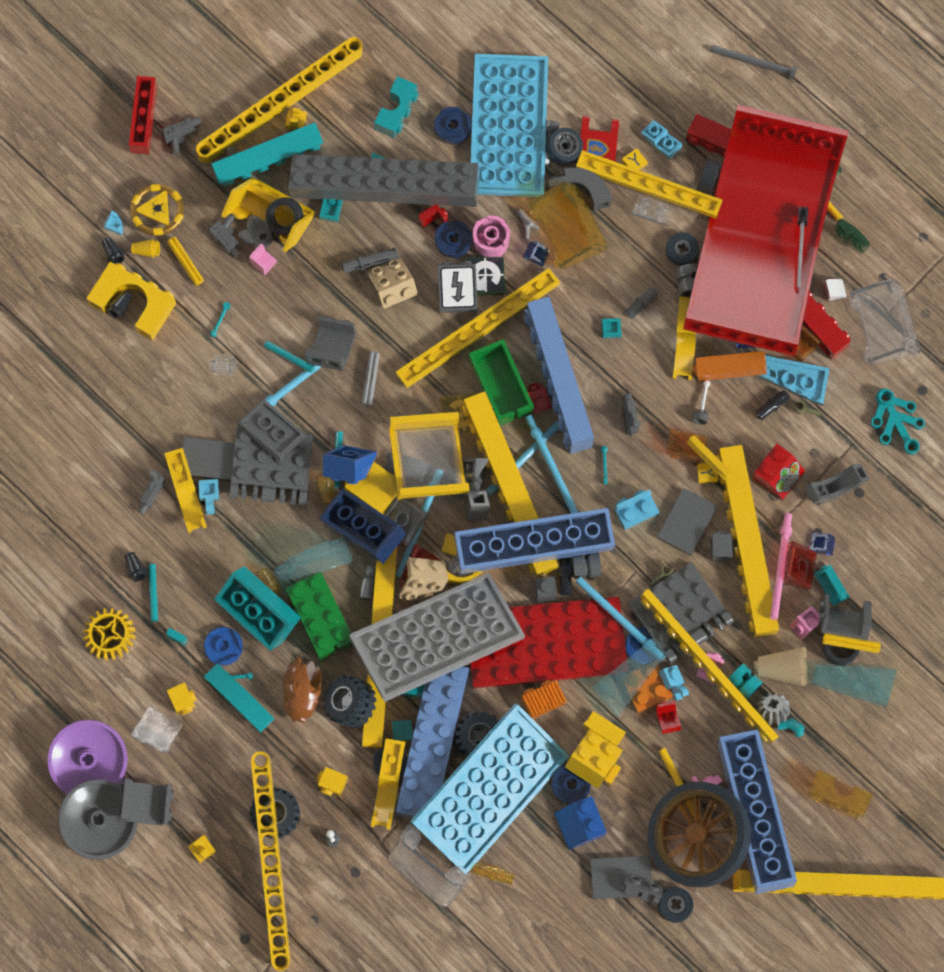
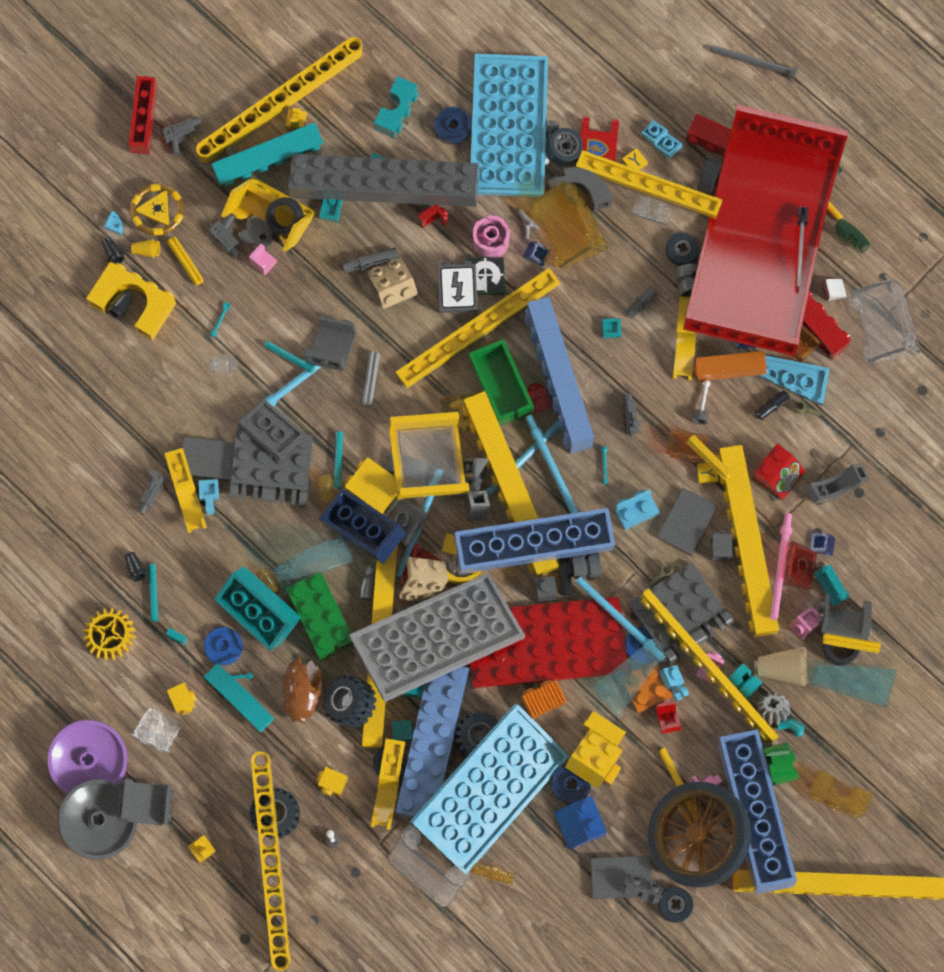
blue slope [323,445,377,484] -> none
dark blue plate [435,221,472,259] -> none
teal plant [870,388,925,455] -> none
none -> green brick [763,743,799,786]

